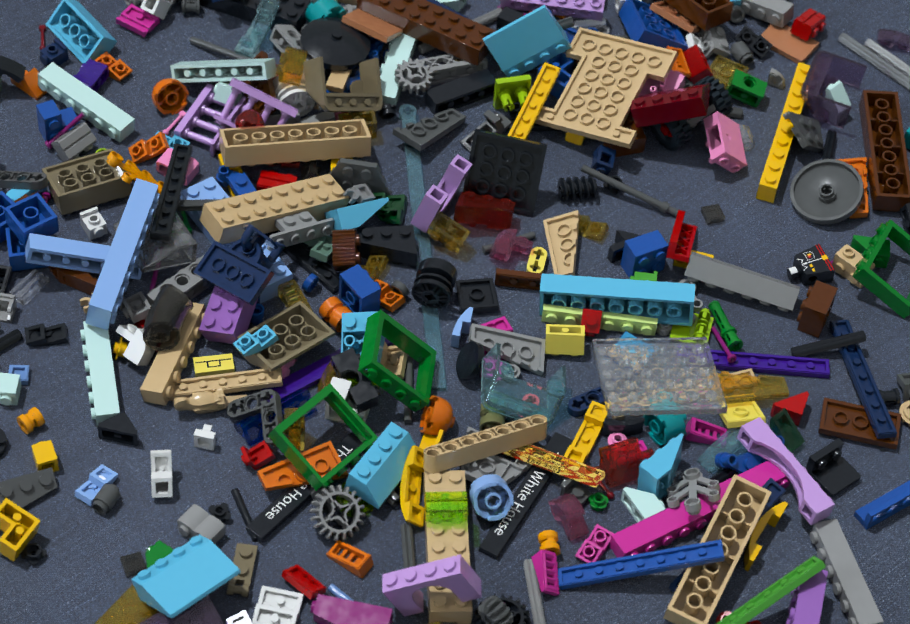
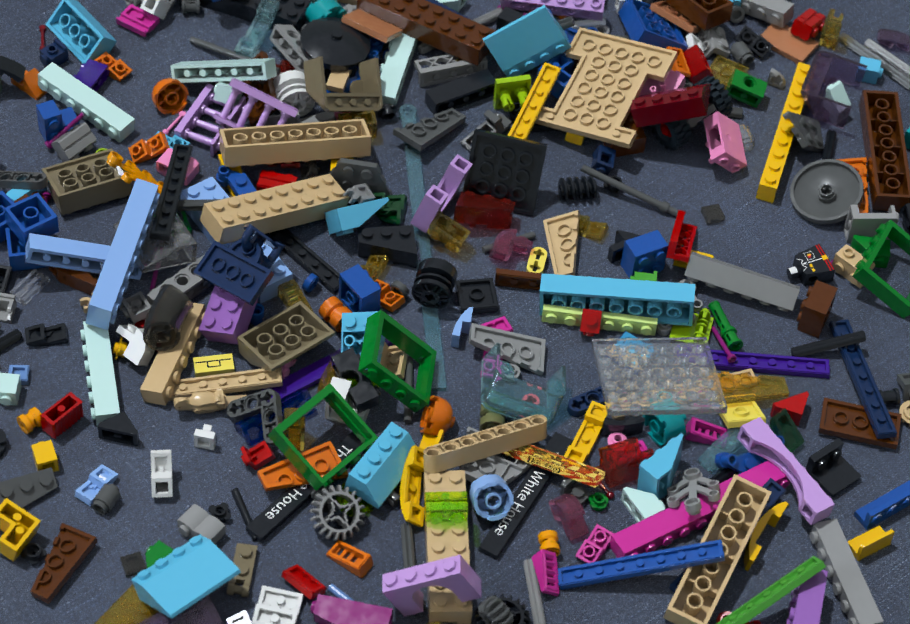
white brick [79,206,108,240] -> none
medium azure slope [233,324,279,357] -> none
clear red hair [235,109,265,128] -> none
light grey bracket [267,211,334,251] -> none
clear yellow brick [276,46,308,86] -> none
sand green plate [303,235,333,262] -> none
reddish brown brick [332,229,361,272] -> none
light grey gear [394,58,433,94] -> none
black tile [456,341,485,380] -> none
light yellow brick [545,324,585,356] -> none
none -> reddish brown wing [30,523,98,604]
none -> red brick [40,392,84,439]
none -> clear yellow hinge [819,8,844,50]
none -> light grey panel [843,205,899,243]
none -> yellow panel [847,525,895,561]
none -> medium azure brick [855,56,883,84]

